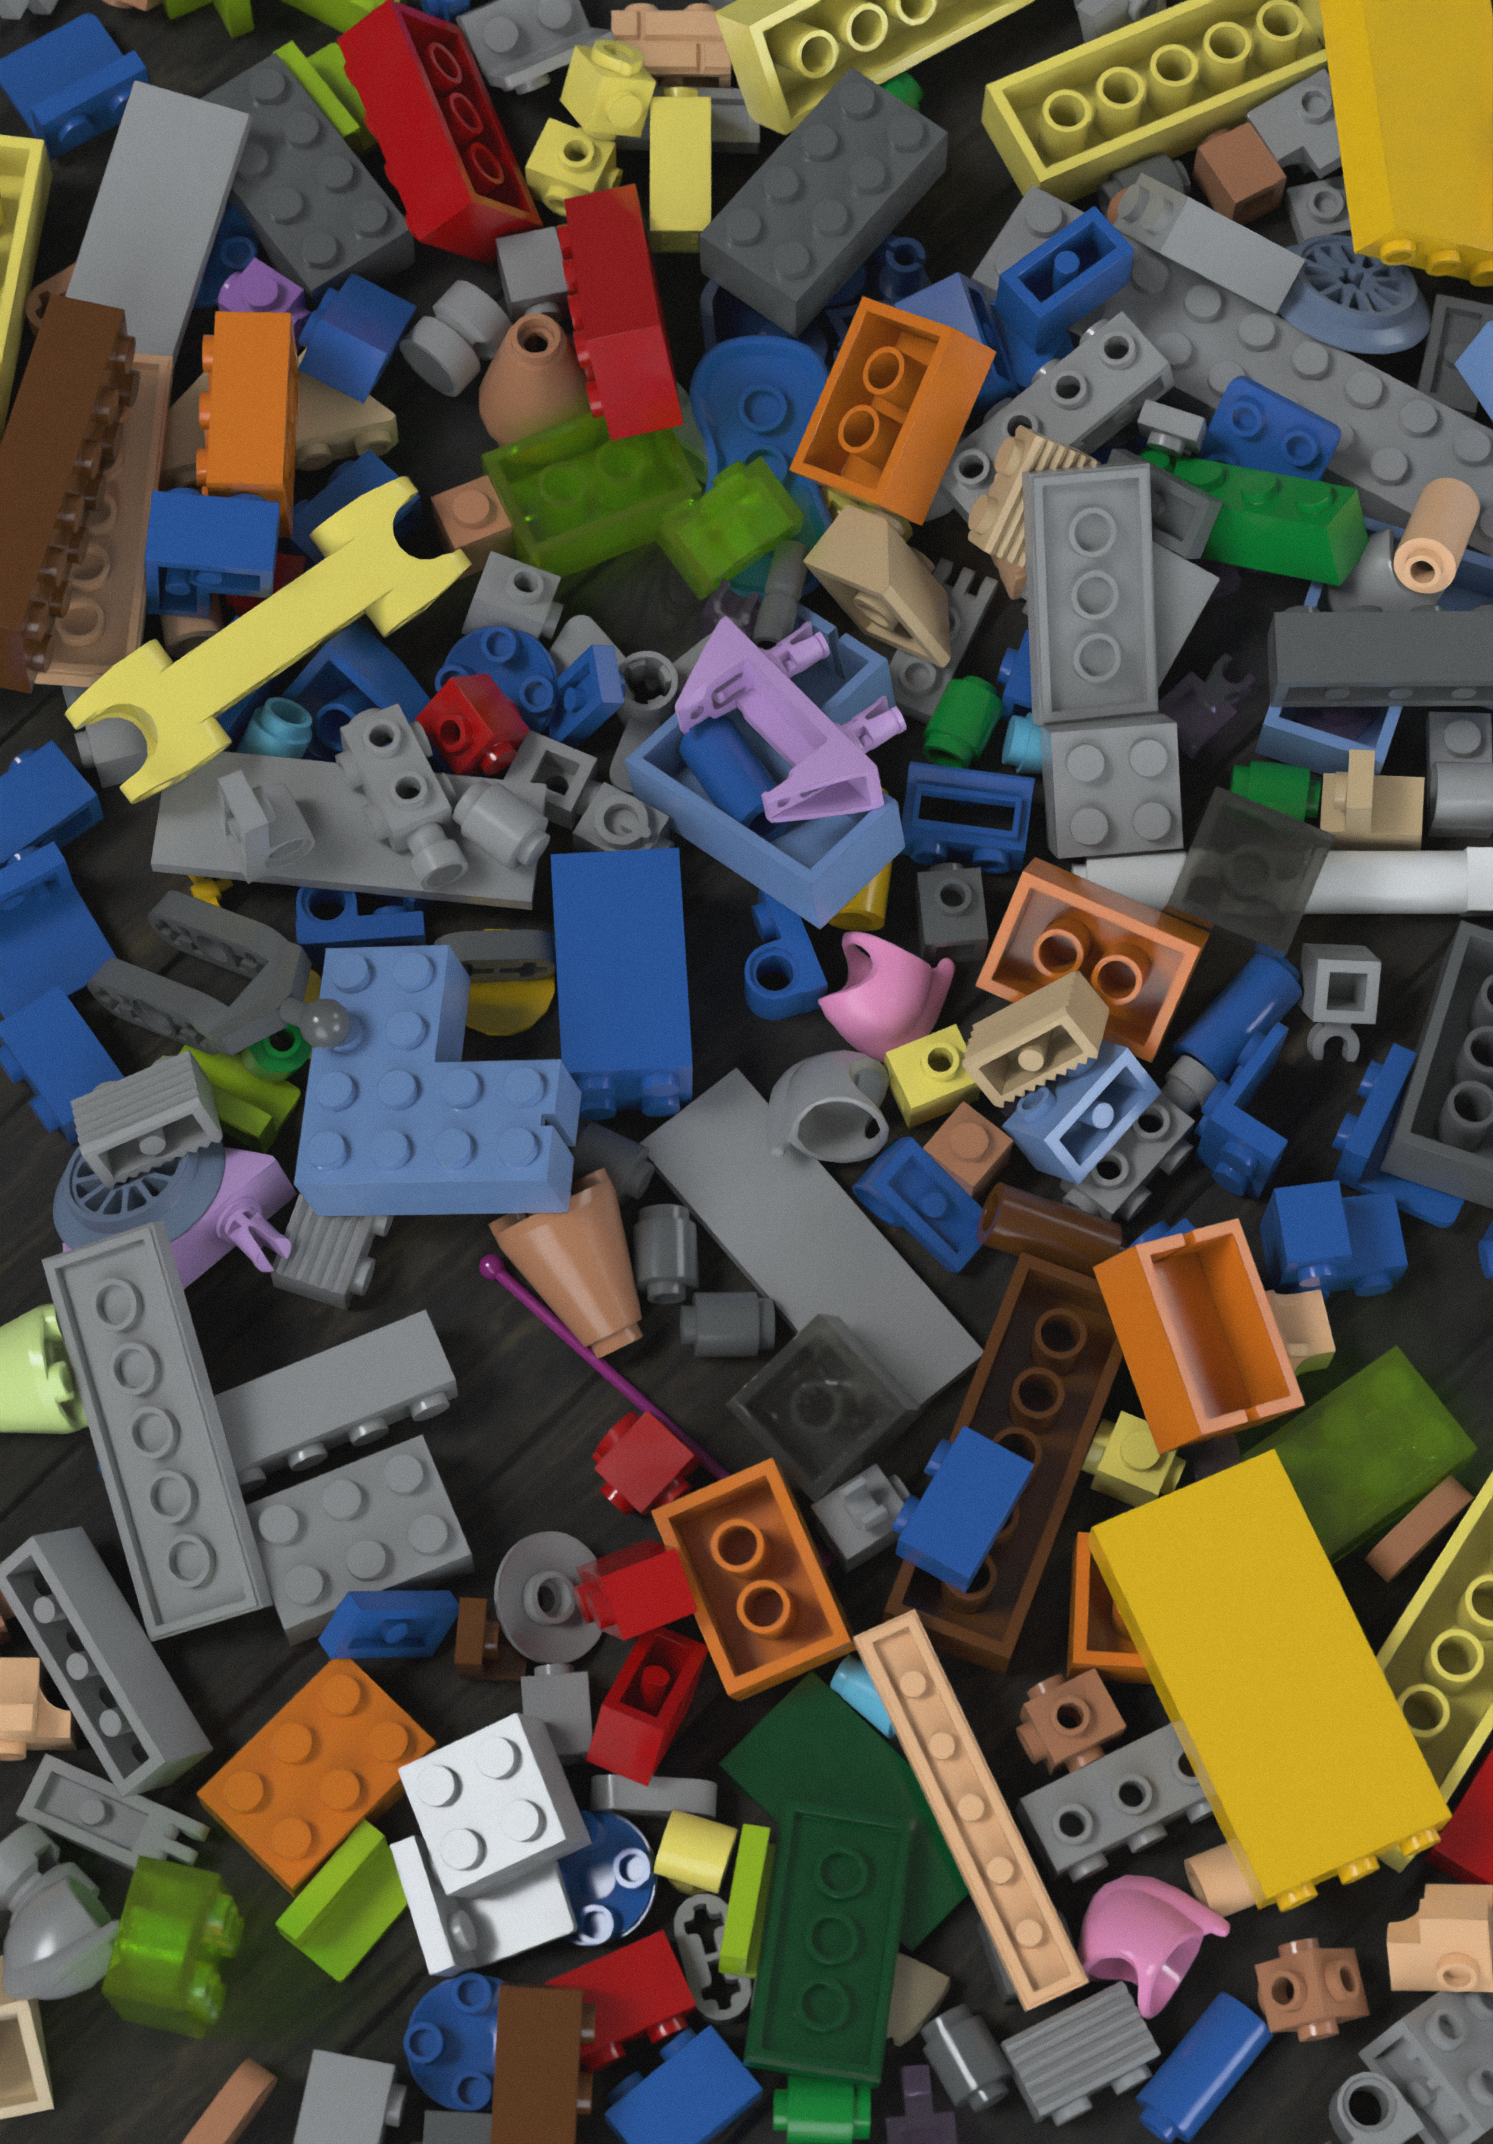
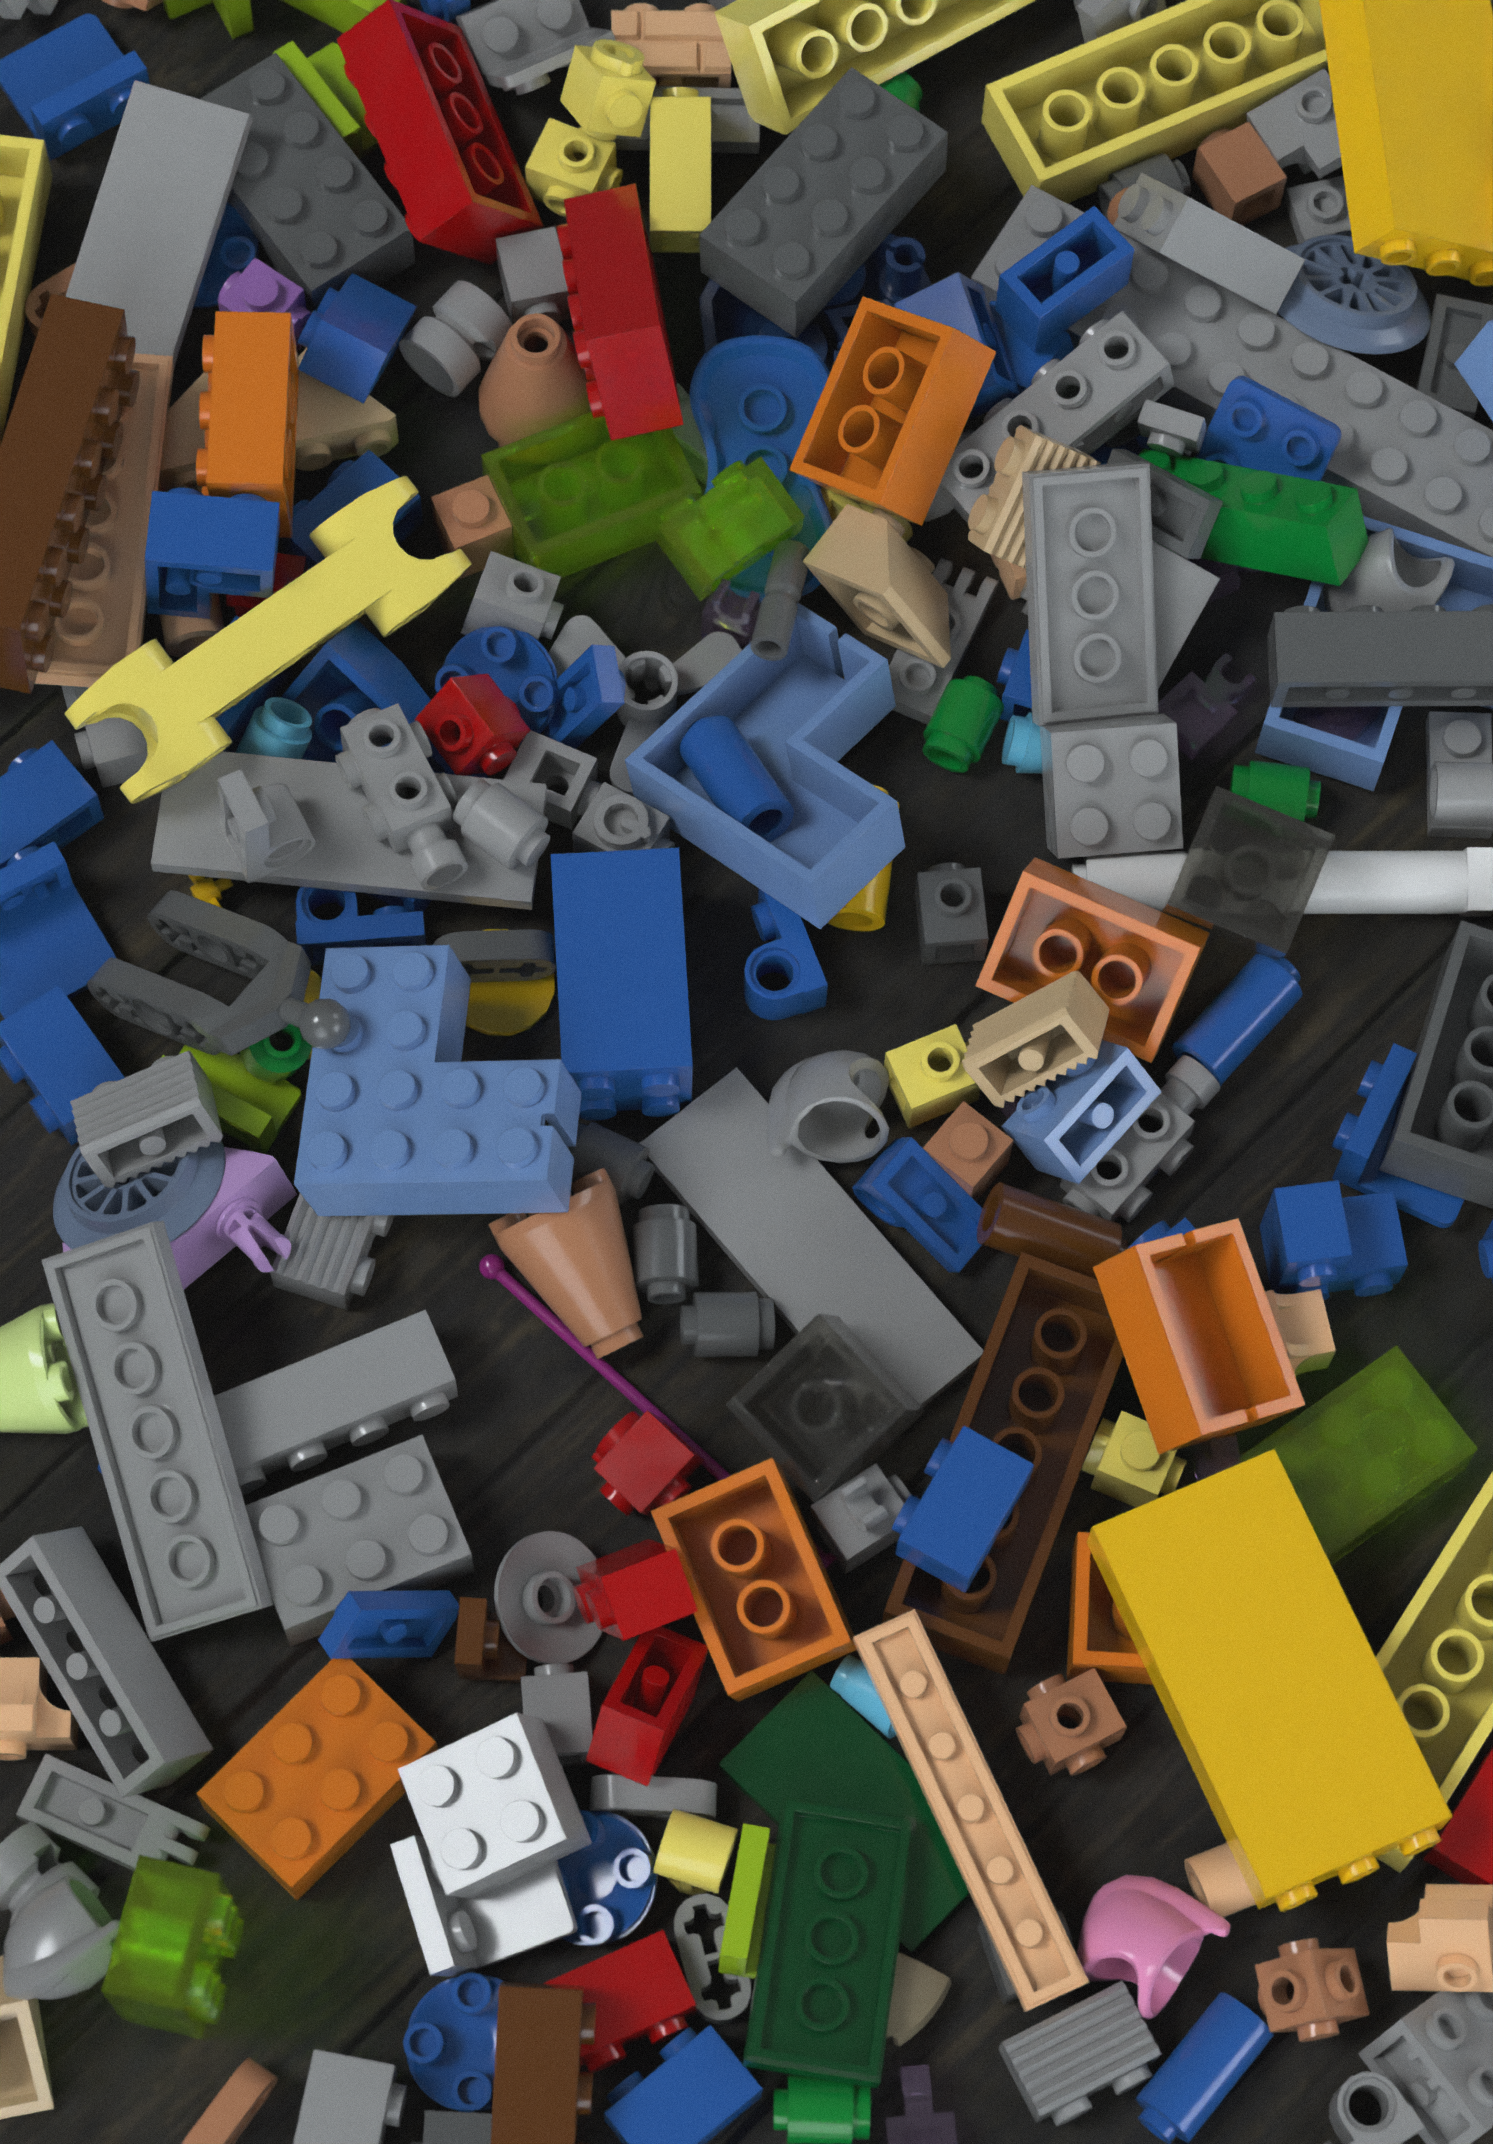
lime panel [275,1819,409,1983] -> none
lavender hose [674,616,906,823] -> none
bright pink piece [818,931,955,1062] -> none
blue window [899,762,1035,874] -> none
dark grey brick [920,2004,1014,2113] -> none
light grey brick [1015,1723,1214,1883] -> none
blue bracket [1194,1022,1289,1201] -> none
light grey brick [1297,943,1381,1062] -> none
tan brick [1320,749,1425,851] -> none
nougat beam [1364,1475,1474,1583] -> none
light nougat brick [1393,478,1480,594] -> none

